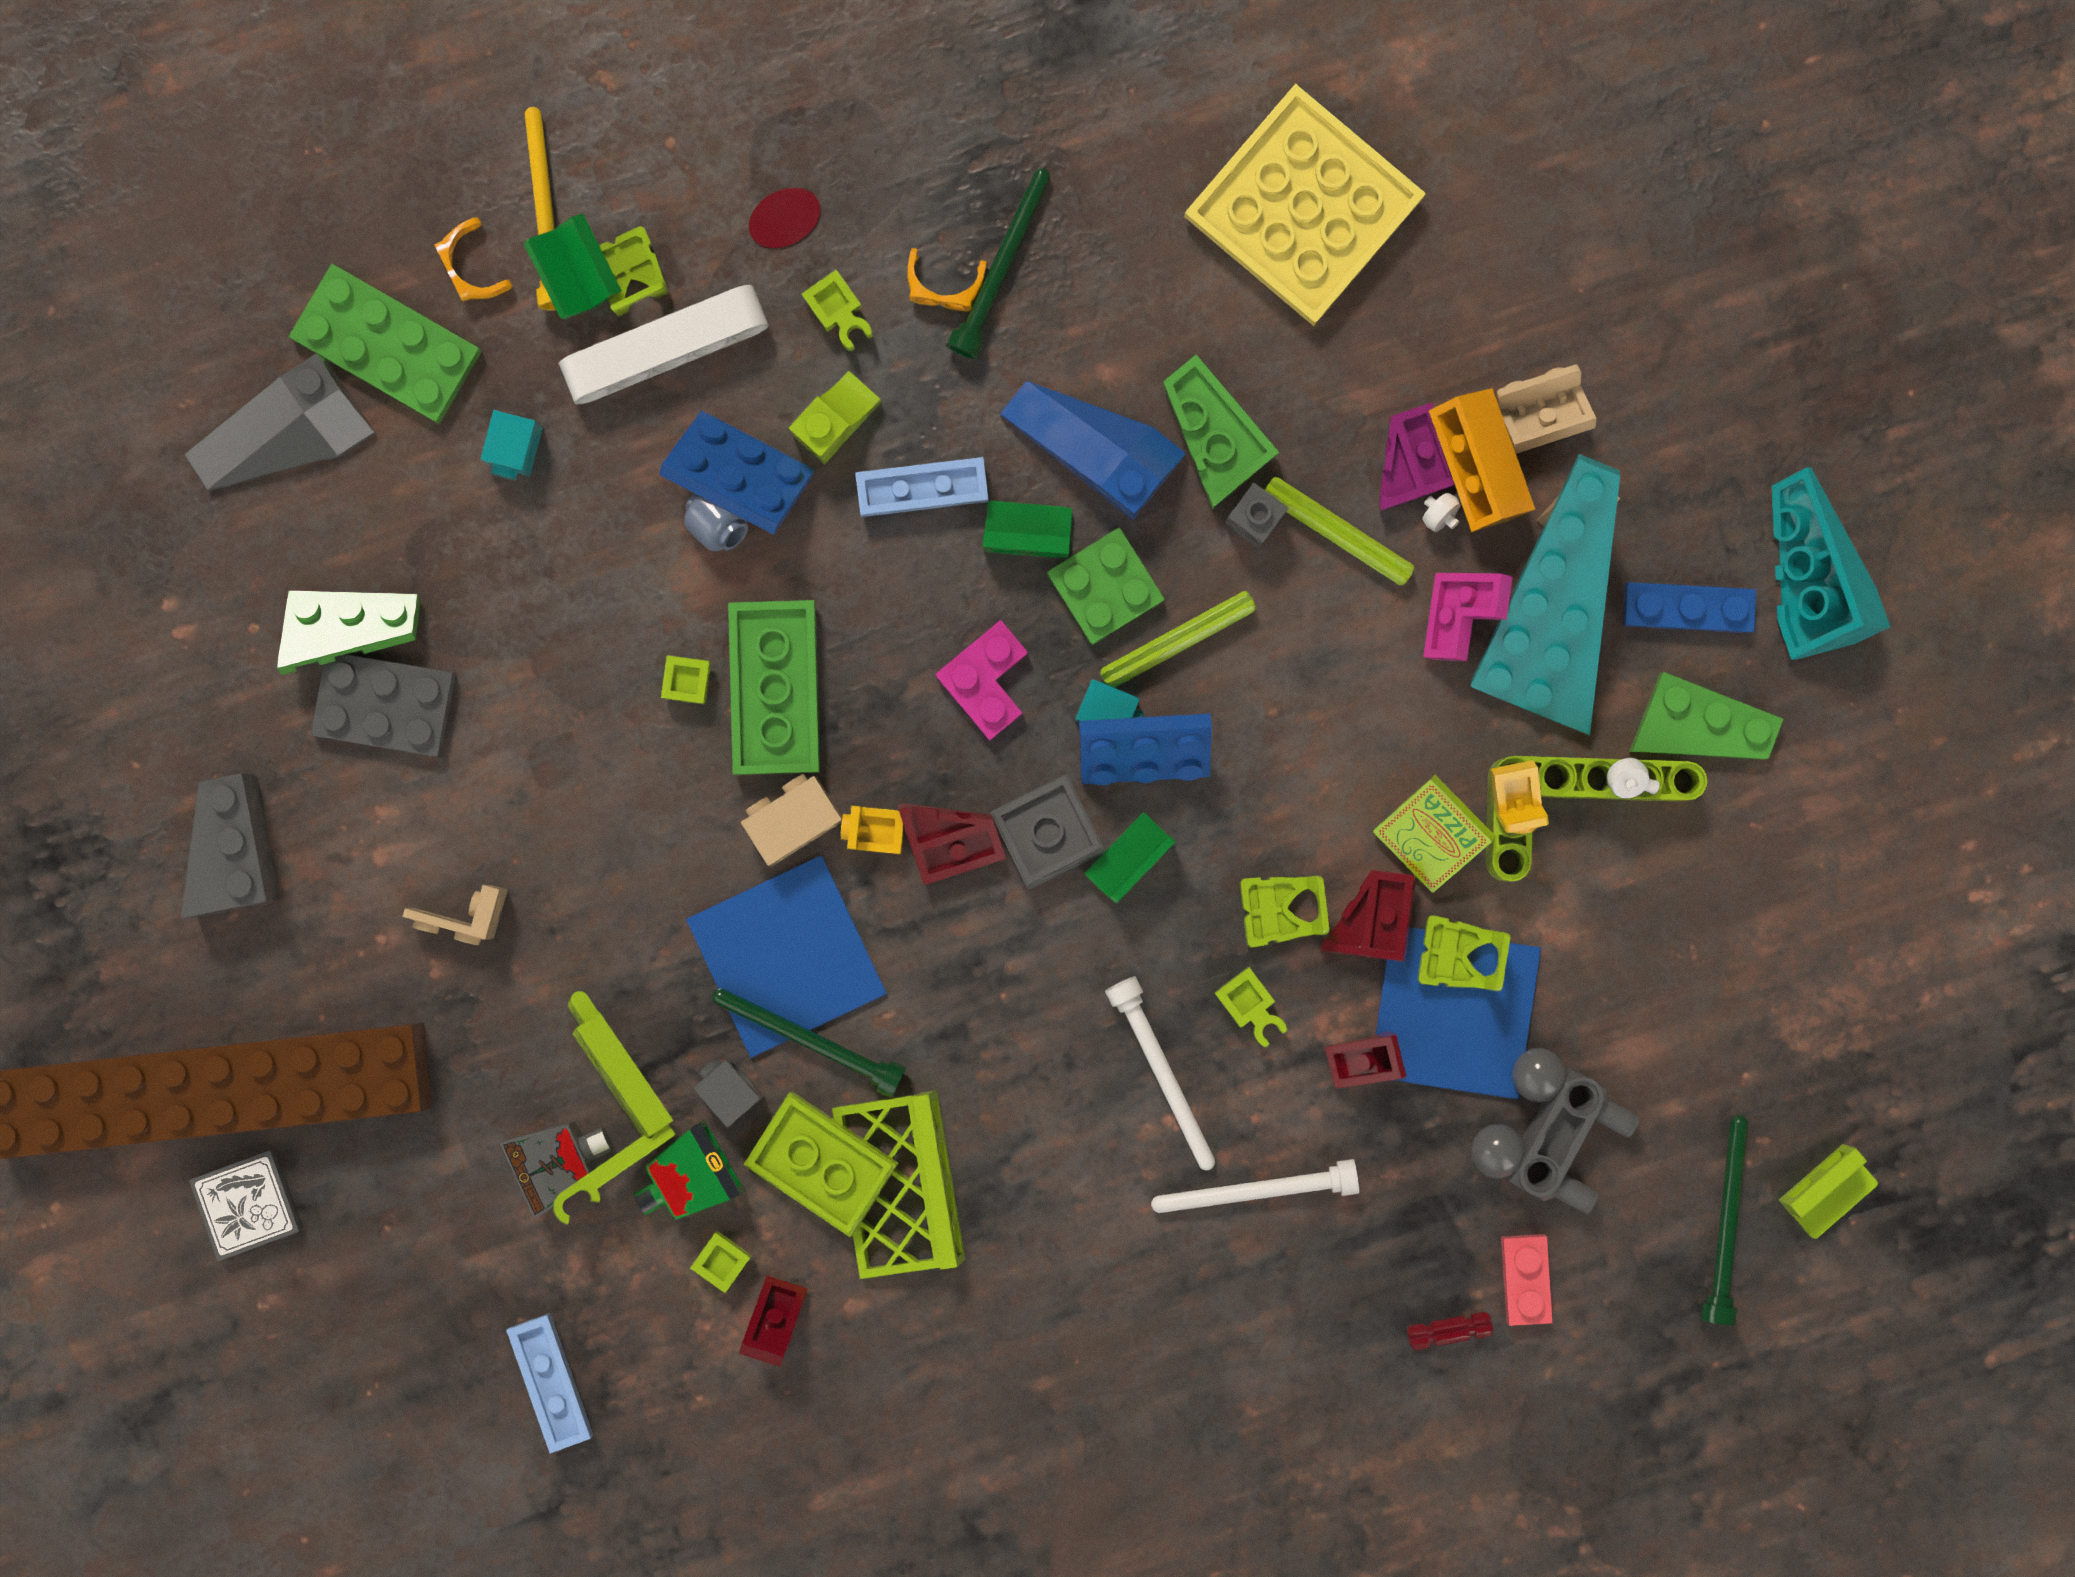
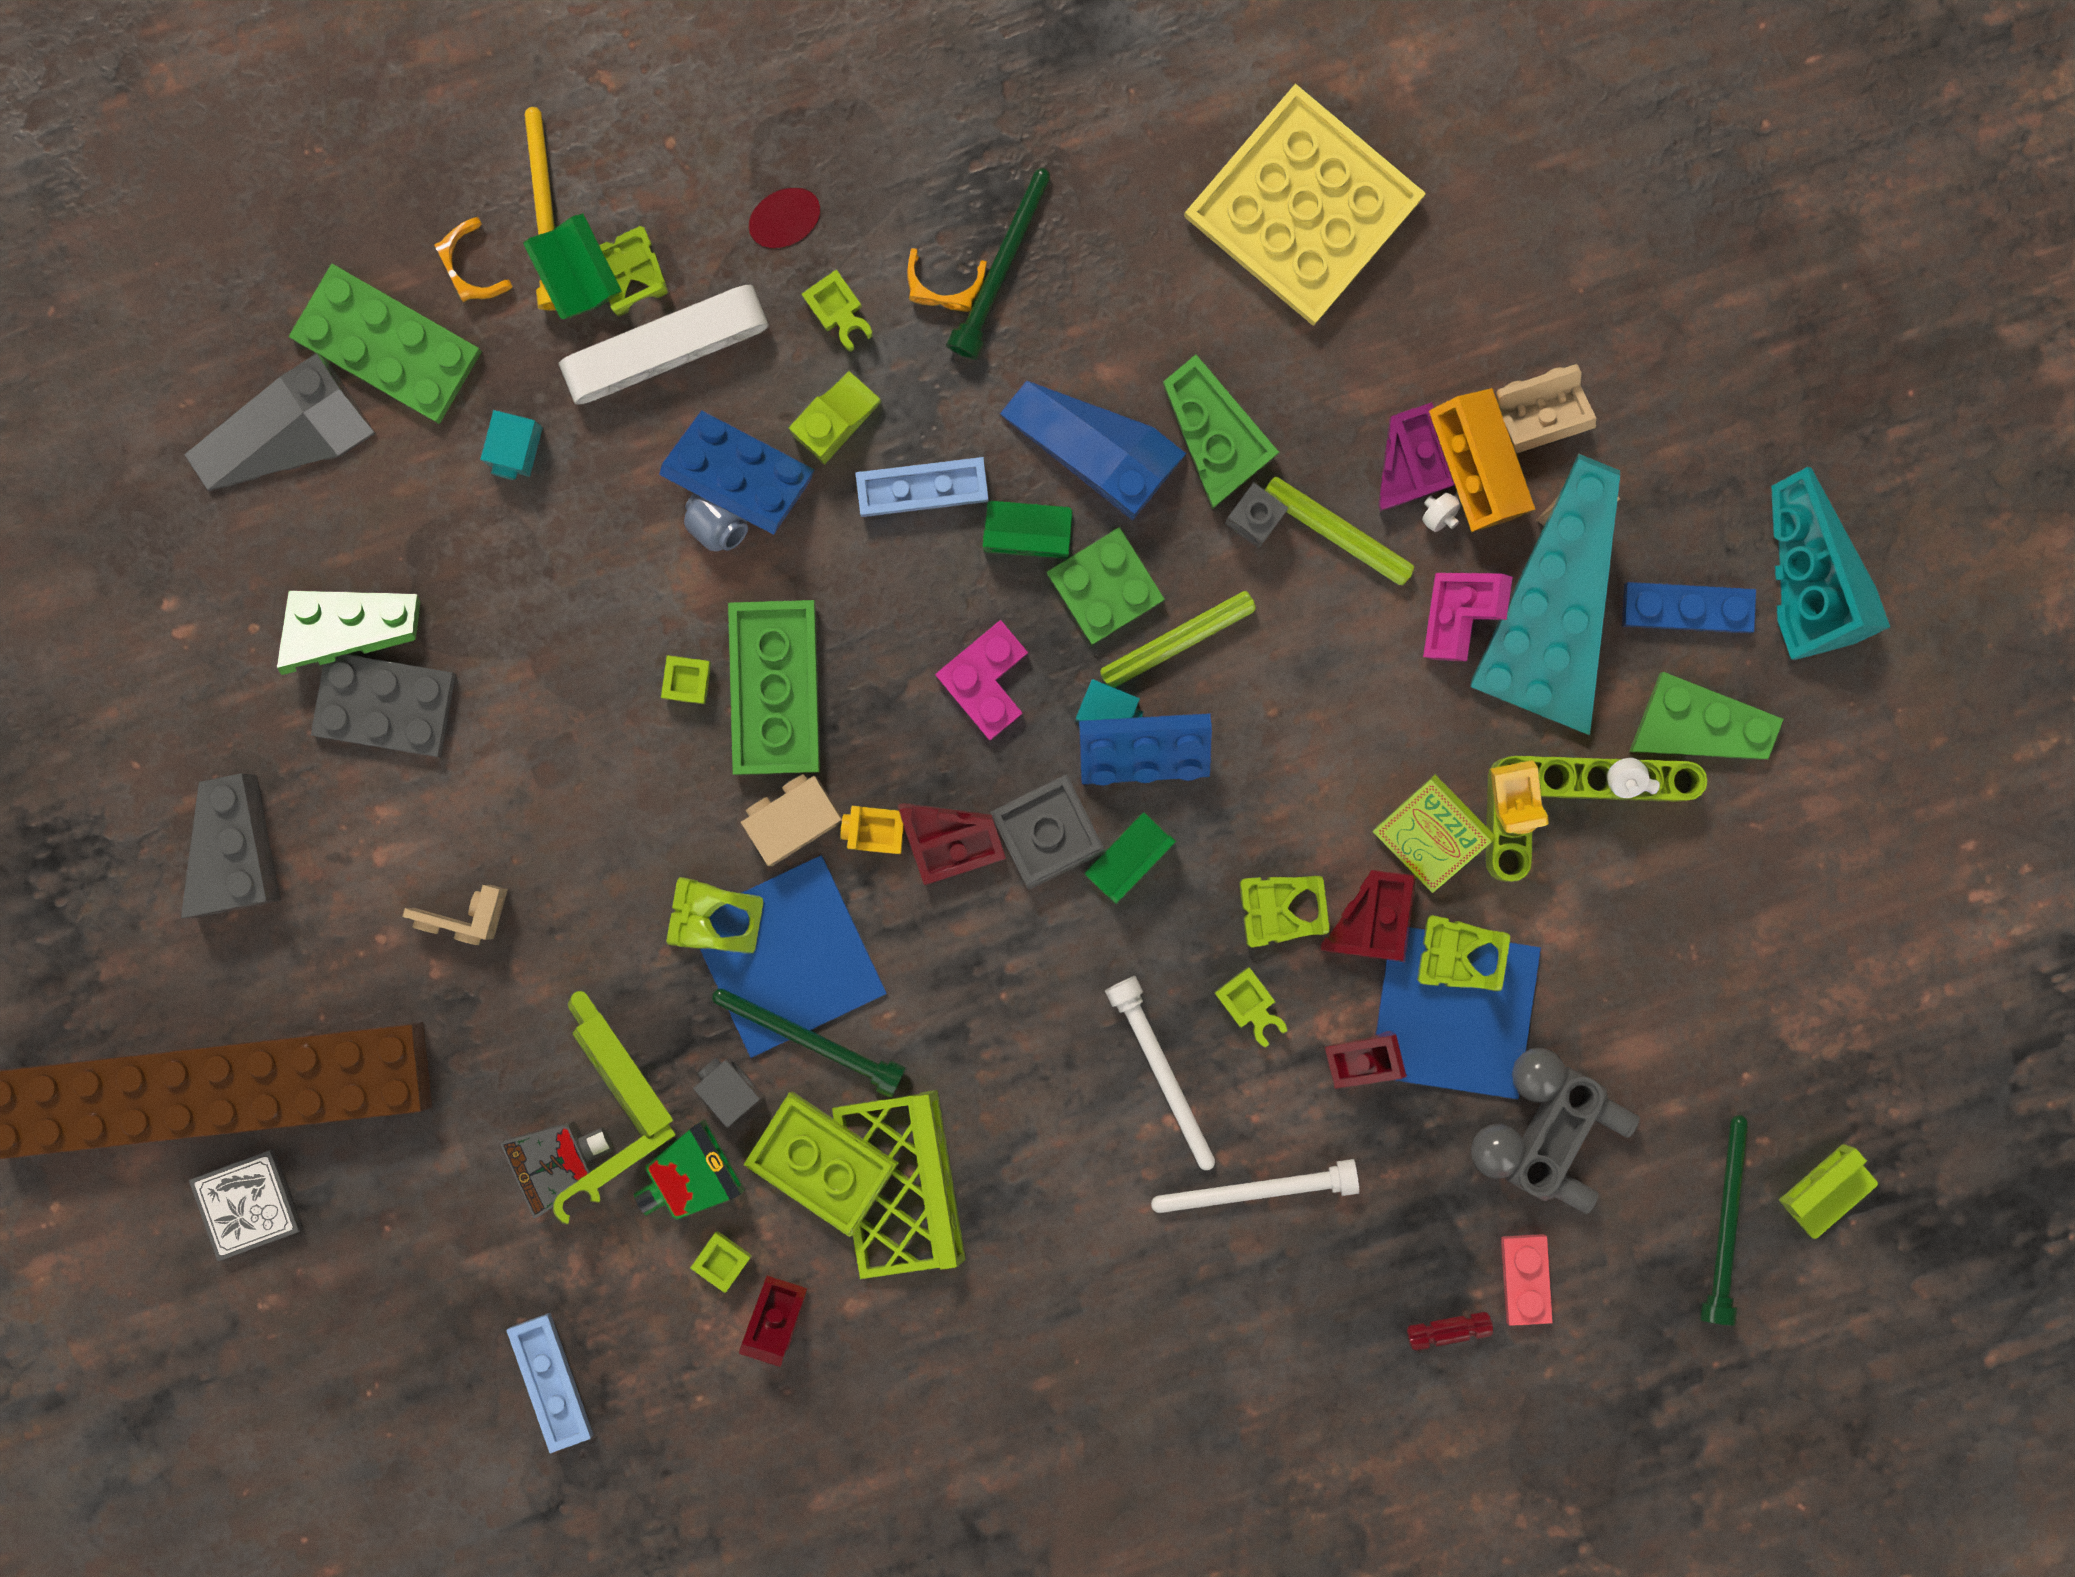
none -> lime piece [666,877,763,953]

